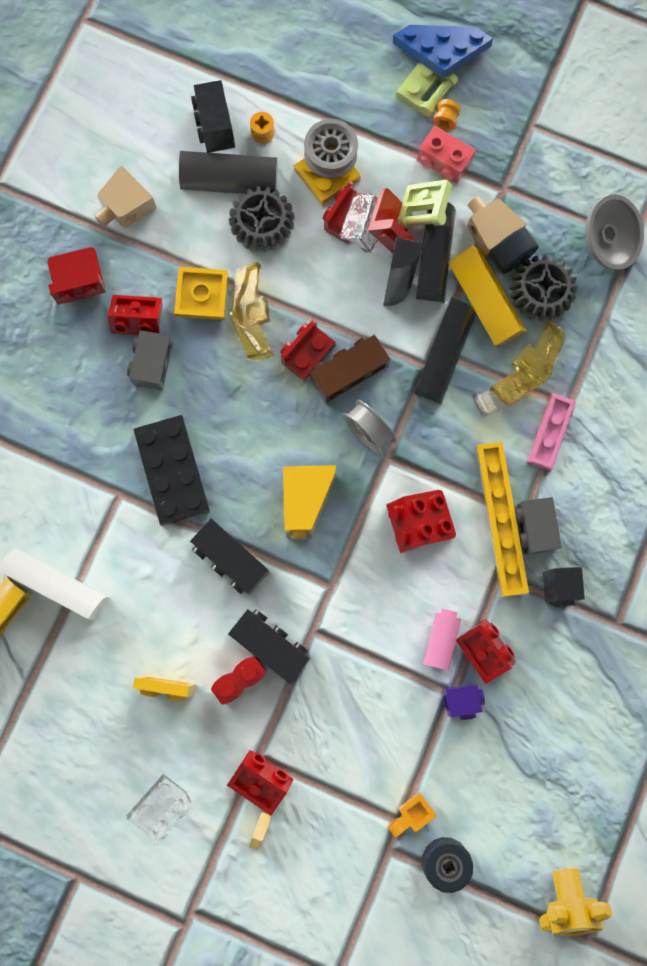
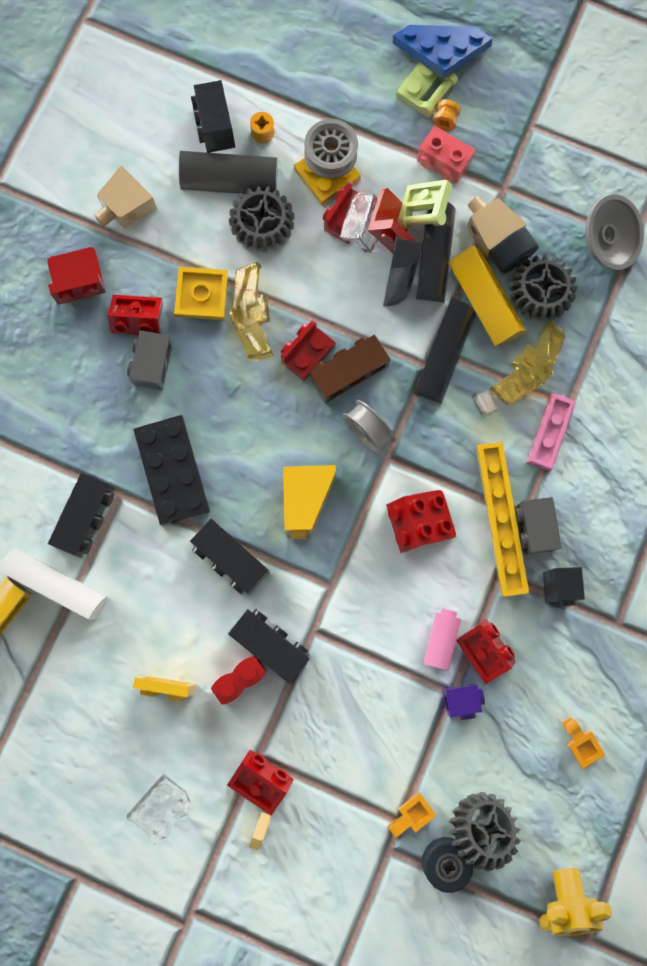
none -> black brick [47,473,115,558]
none -> dark grey gear [448,792,521,871]
none -> light orange plate [562,717,605,769]

